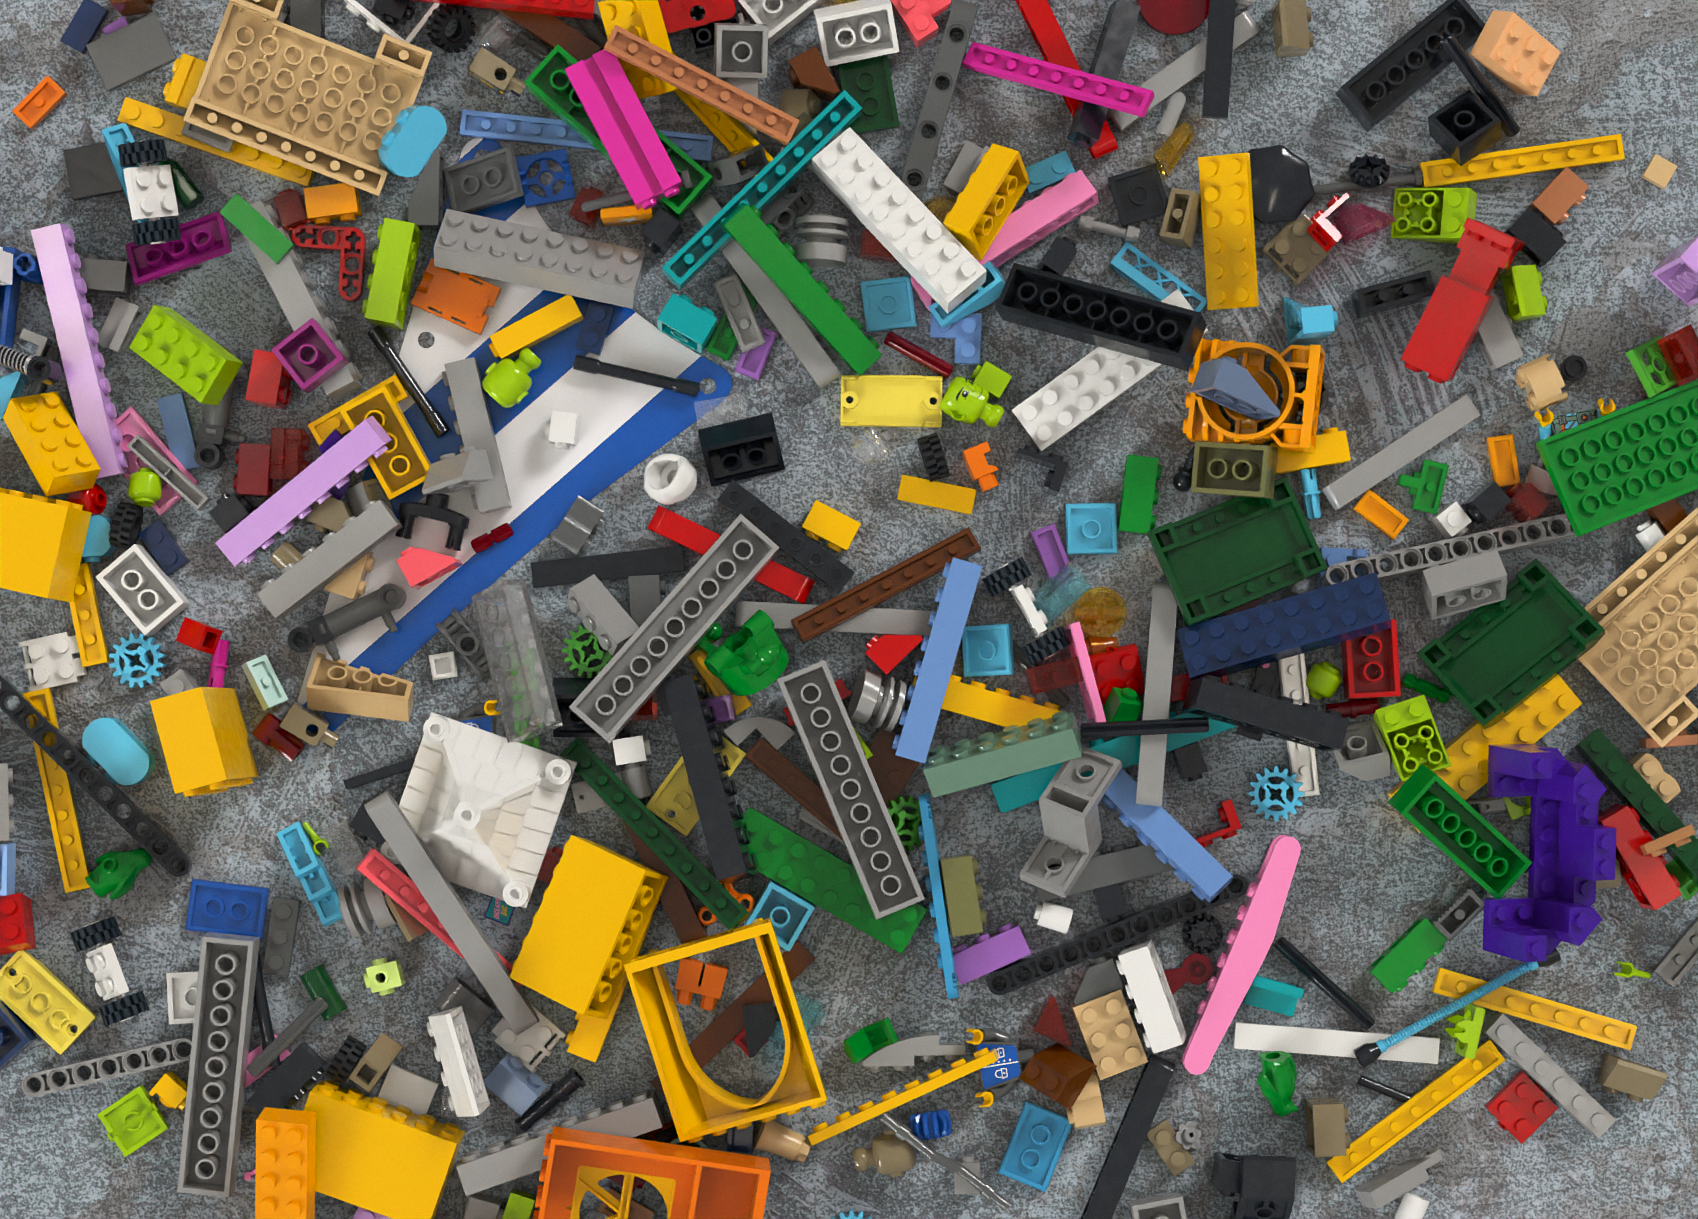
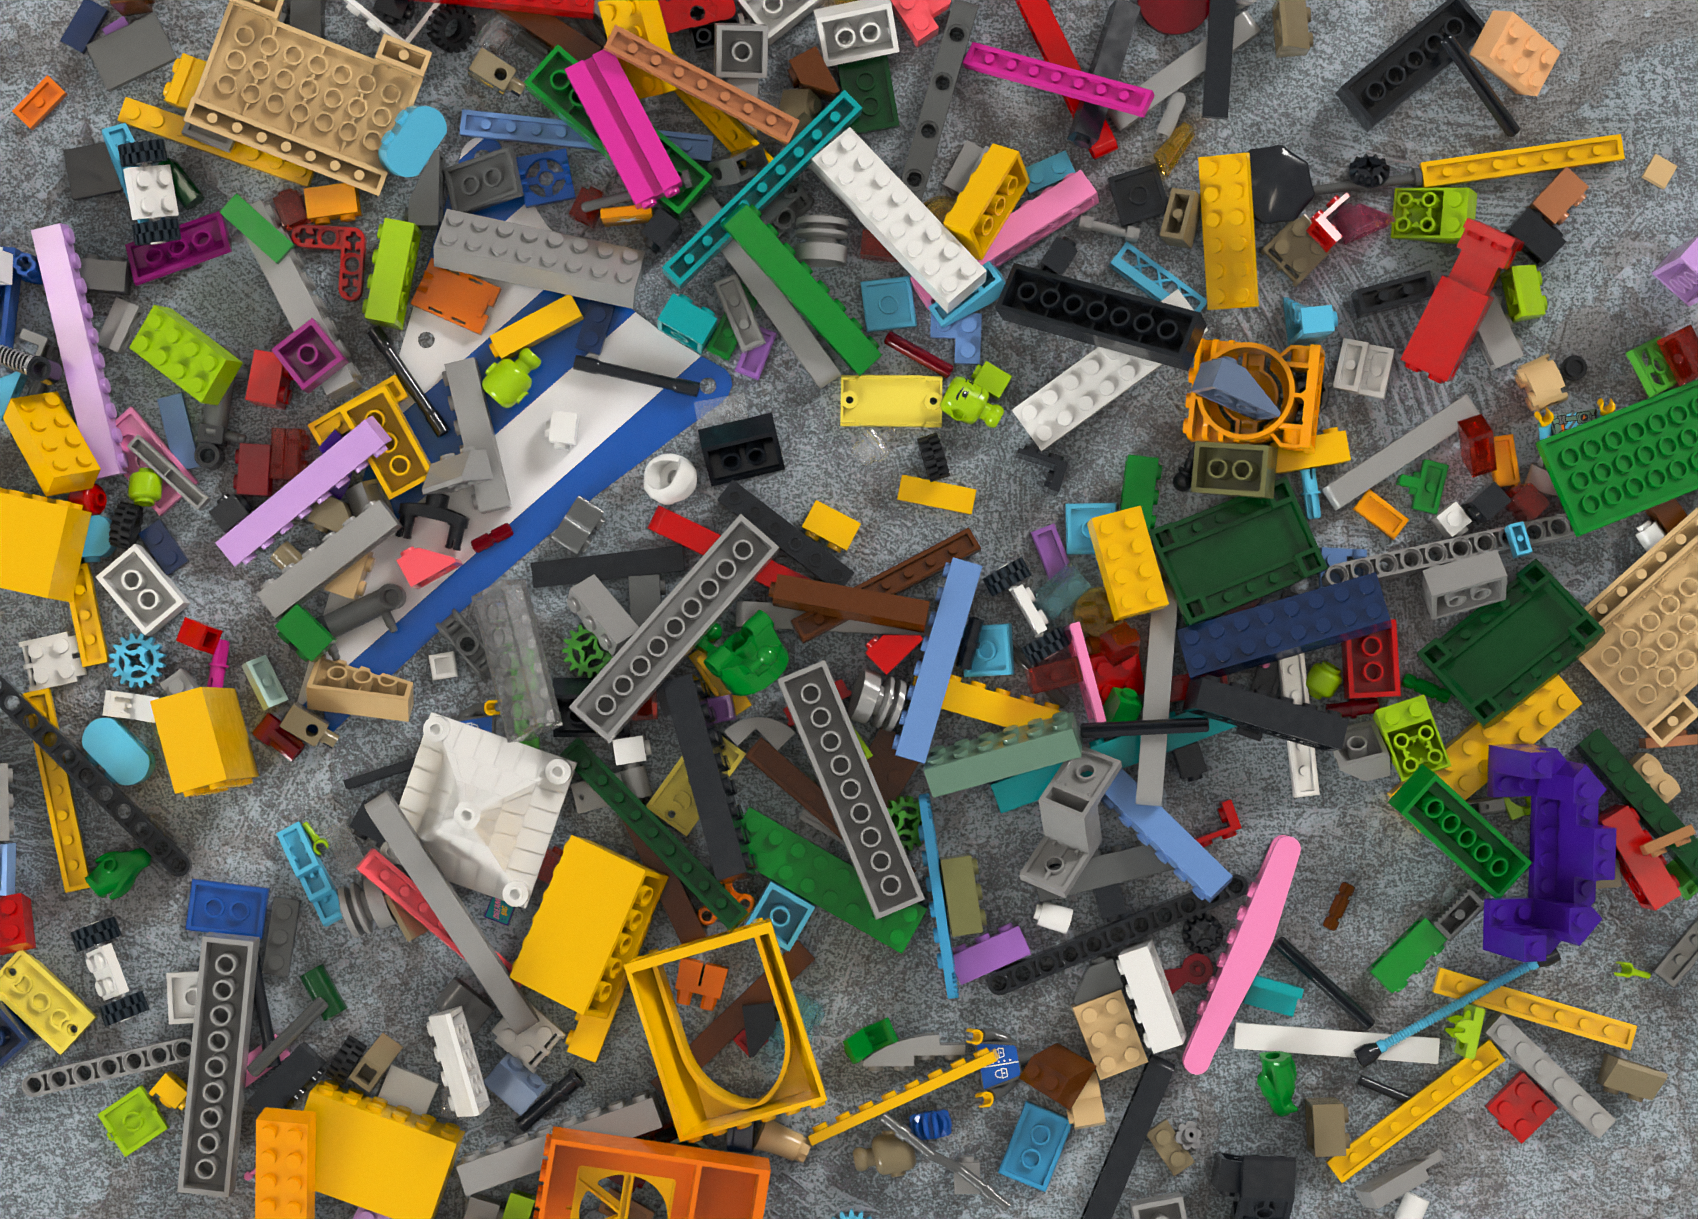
yellowish green brick [364,957,406,996] -> none
orange hips [961,441,999,492] -> none
clear red slope [1032,994,1071,1047] -> none
medium azure gear [1248,765,1305,822] -> none
black brick [1428,90,1502,166] -> none
none -> white bracket [102,690,159,723]
none -> green brick [275,604,338,662]
none -> reddish brown brick [769,574,930,633]
none -> black pin [956,616,984,670]
none -> yellow brick [1087,506,1169,621]
none -> clear red brick [1099,621,1141,667]
none -> reddish brown axle [1323,882,1355,931]
none -> white slope [1333,338,1396,400]
none -> clear red brick [1457,414,1497,478]
none -> medium azure piece [1504,521,1533,559]

